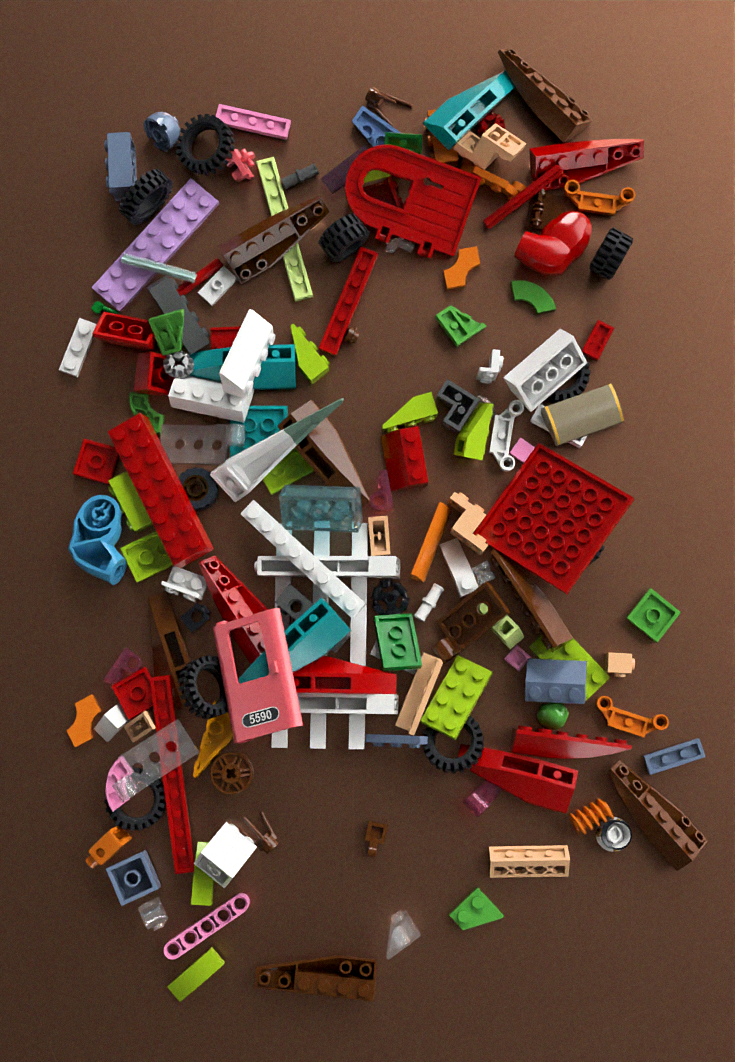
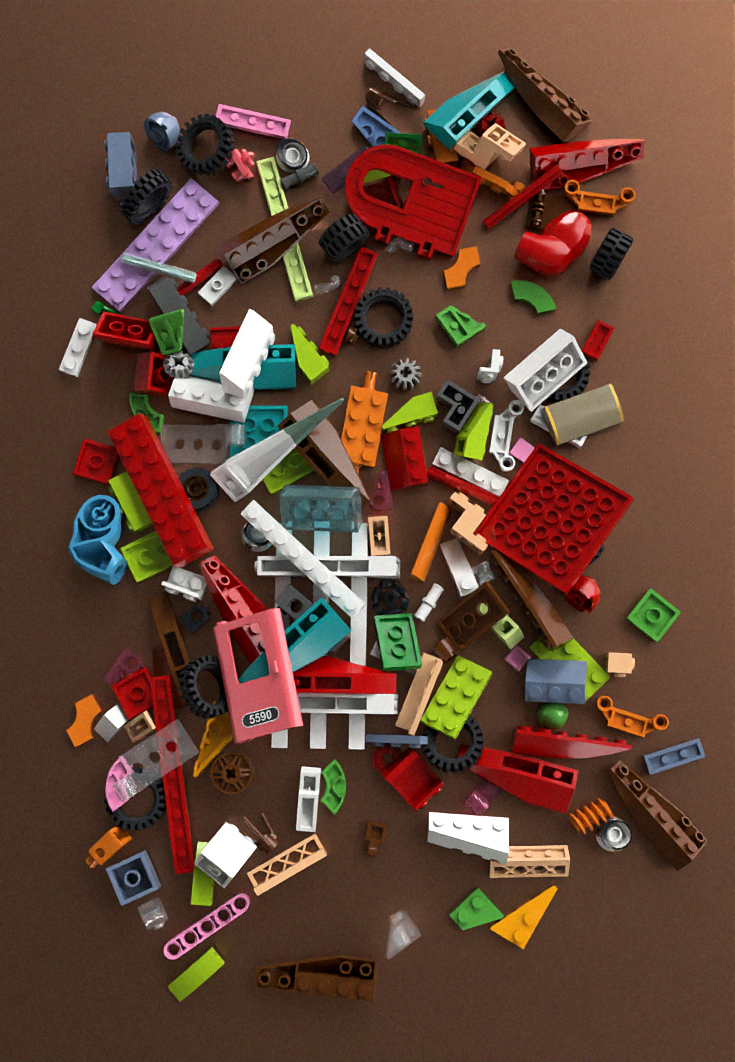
none -> white piece [242,522,272,552]
none -> light nougat fence [247,833,327,896]
none -> white piece [276,138,309,173]
none -> white slope [296,766,321,832]
none -> clear arm [315,276,342,294]
none -> bright green tile [321,759,346,815]
none -> orange plate [341,371,388,474]
none -> black tyre [355,287,413,348]
none -> white plate [365,48,425,108]
none -> red gear [372,743,402,773]
none -> red panel [381,748,444,811]
none -> light grey gear [390,358,422,391]
none -> red axle [427,466,498,506]
none -> white wedge [427,812,509,865]
none -> white plate [432,447,509,497]
none -> light orange wing [490,885,558,949]
none -> red cylinder [561,575,601,613]

